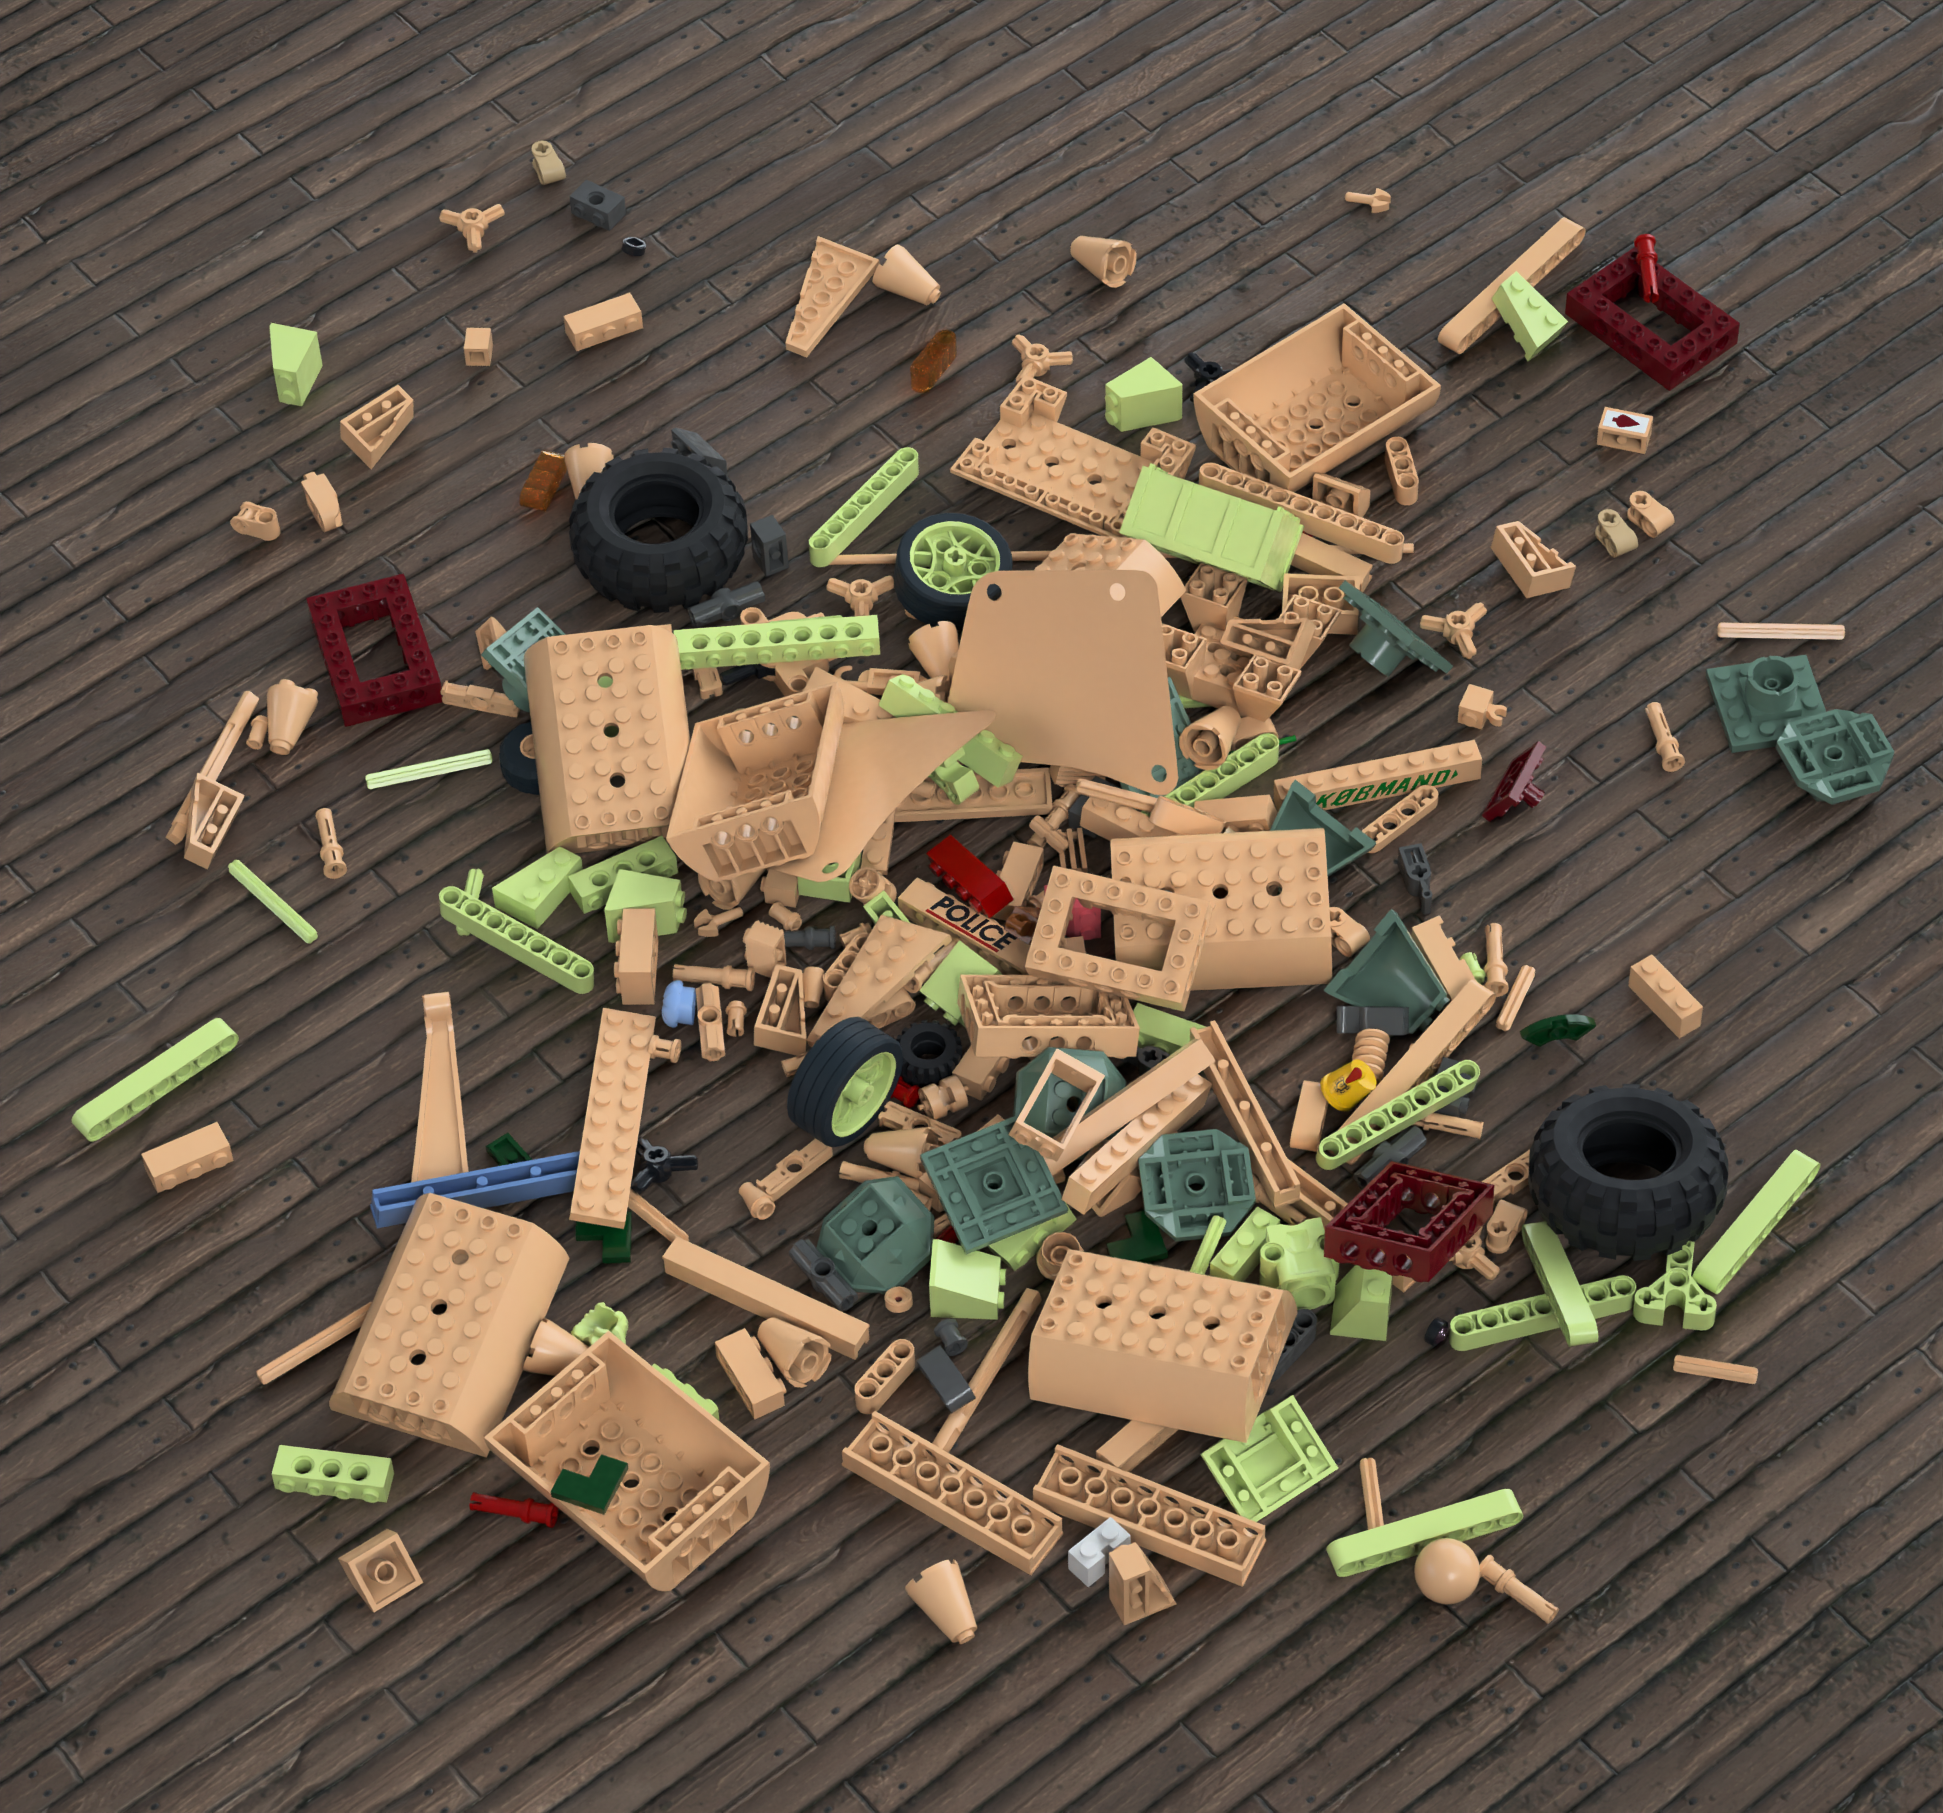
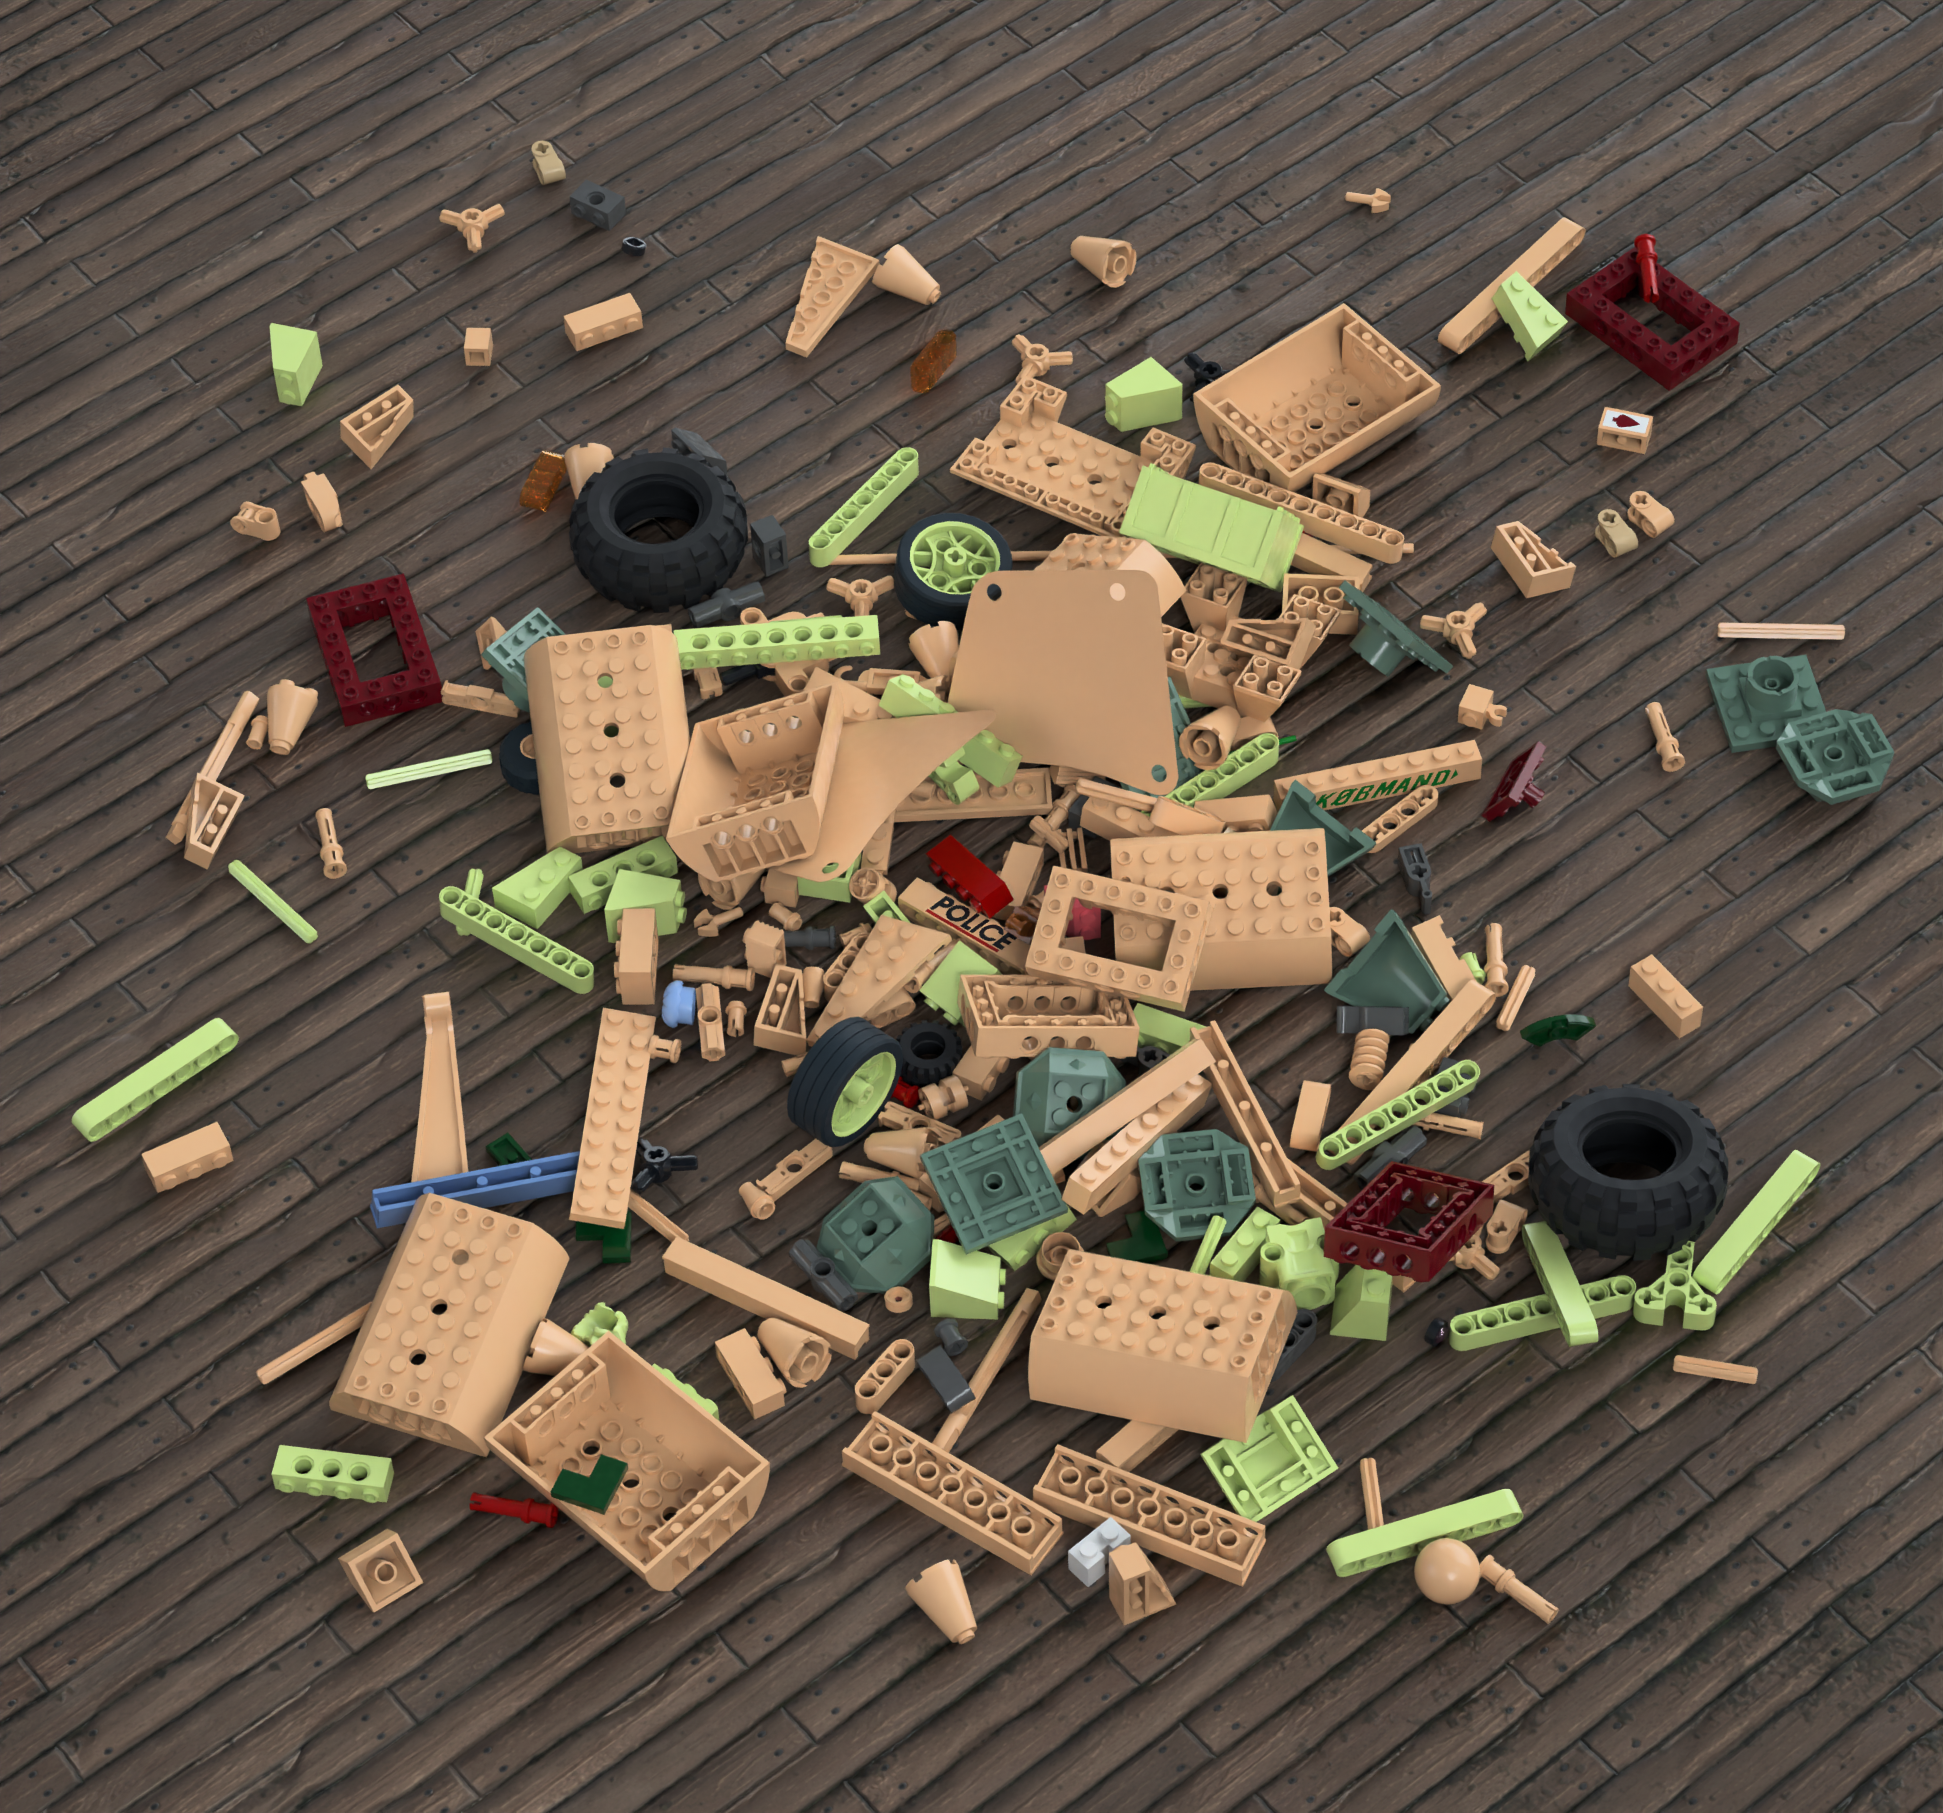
light nougat window [1008,1049,1105,1162] -> none
yellow hat [1320,1059,1377,1111] -> none
light nougat beam [1385,437,1419,505] -> none

